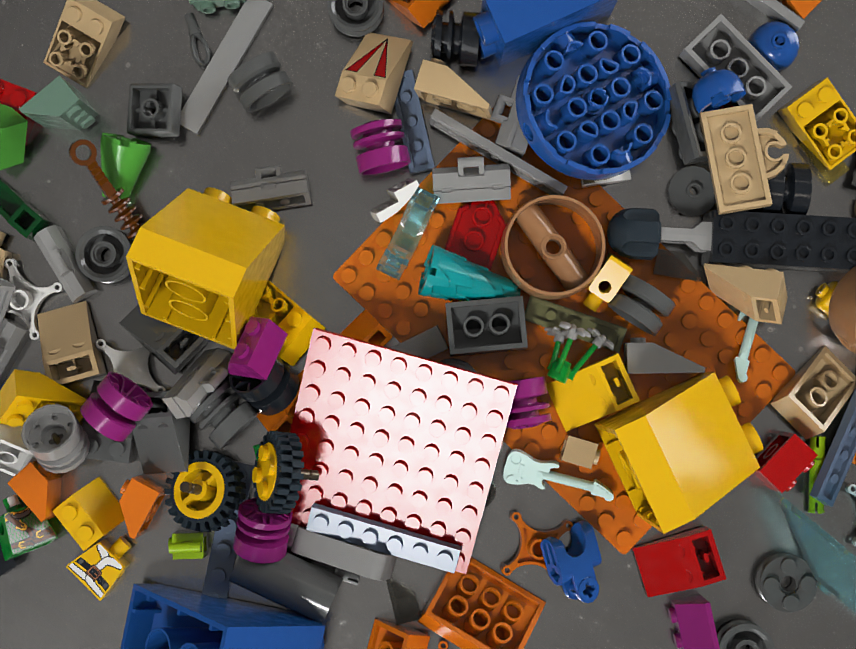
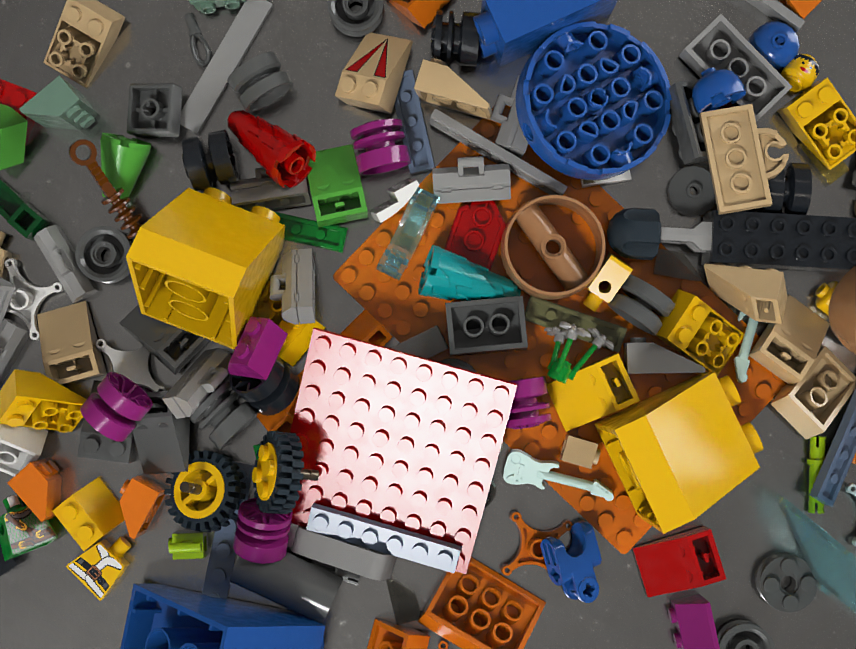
light grey wheel [21,404,90,473] -> none
red brick [753,431,818,493] -> none
none -> black wheel [182,129,239,191]
none -> red cone [227,110,316,188]
none -> light grey piece [270,248,315,324]
none -> green tile [275,212,348,253]
none -> bright green slope [307,144,368,228]
none -> yellow slope [656,289,744,377]
none -> tan slope [749,294,830,385]
none -> yellow head [781,54,820,92]

